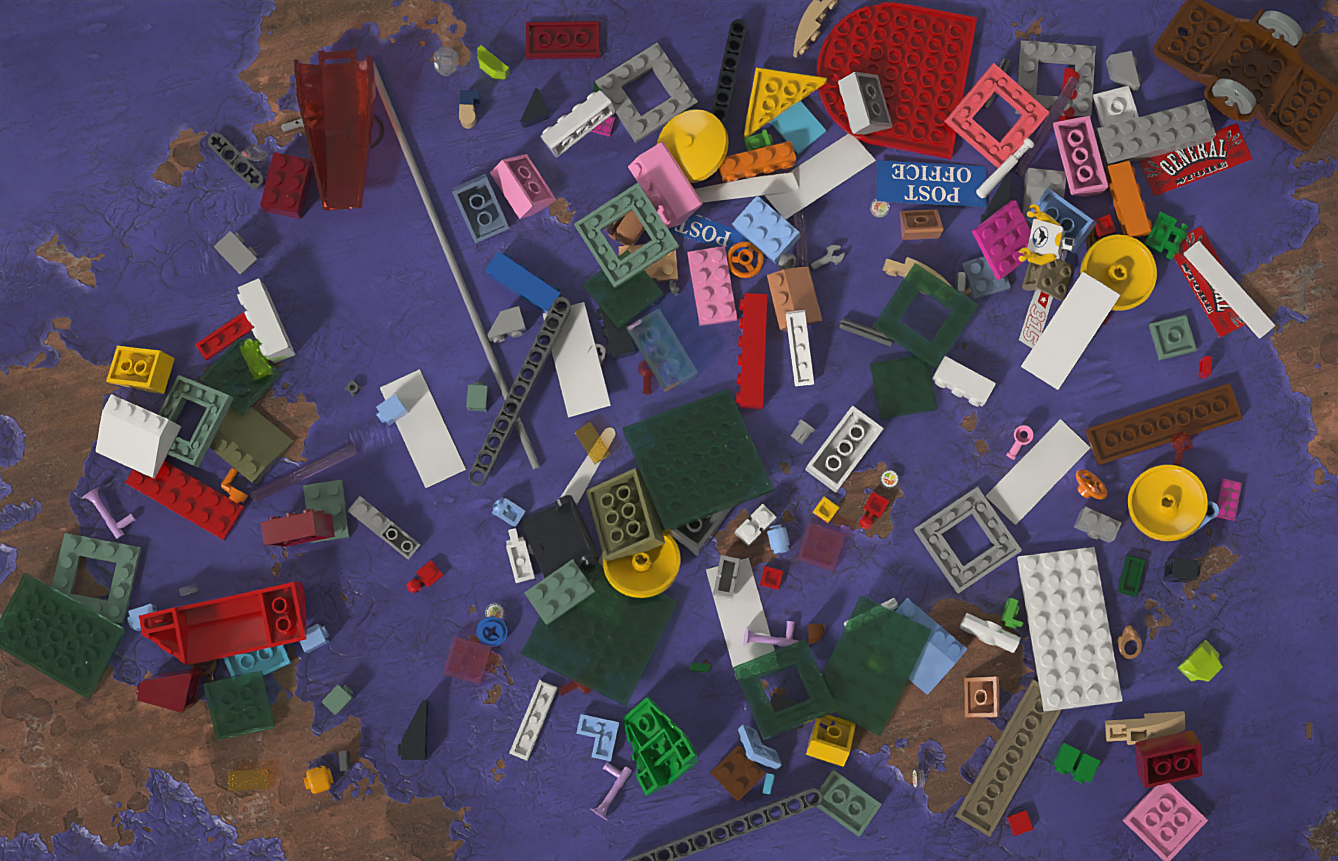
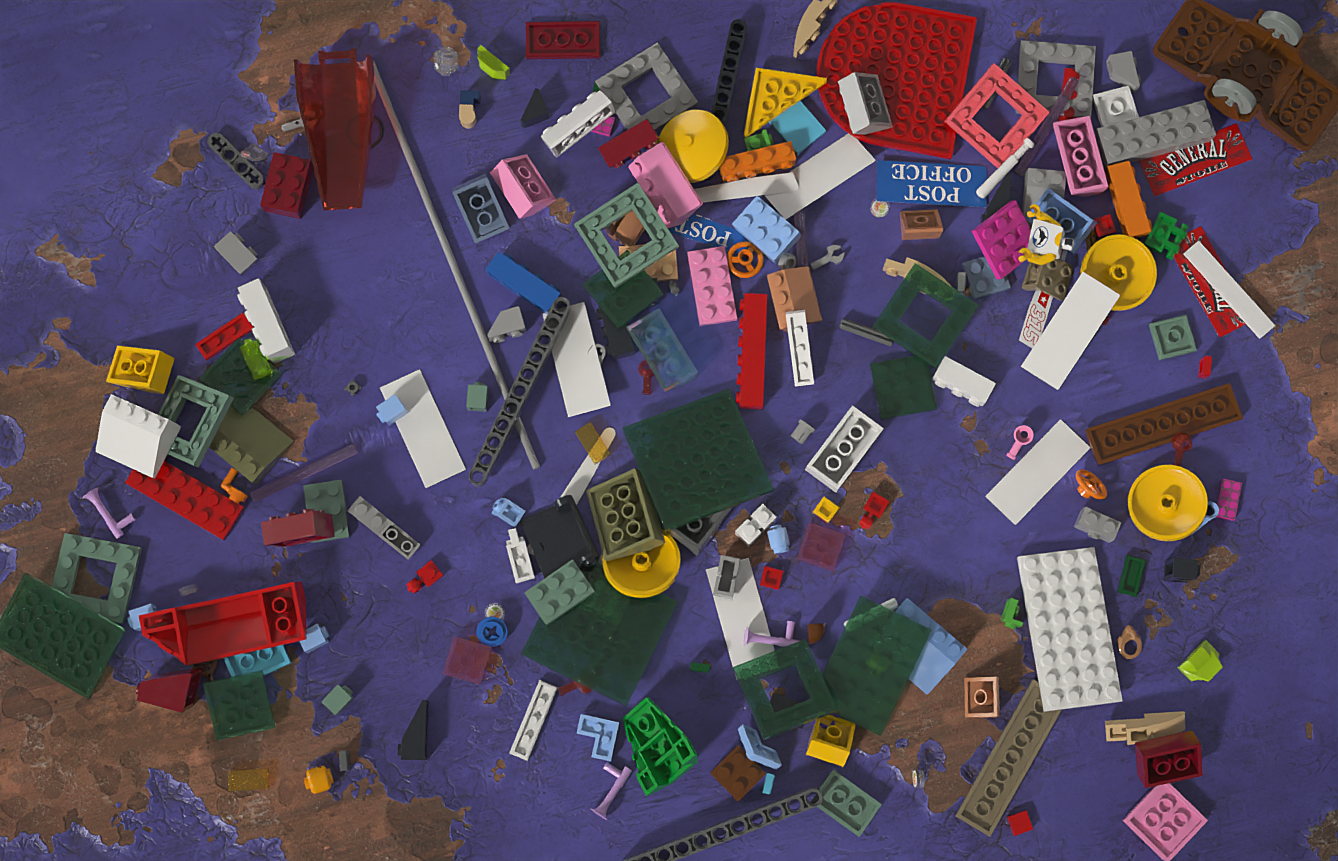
tile [879,469,899,489] -> none
light grey plate [914,487,1022,594] -> none
white piece [960,613,1020,653] -> none
green piece [1051,743,1100,784] -> none
none -> dark red brick [598,119,660,169]

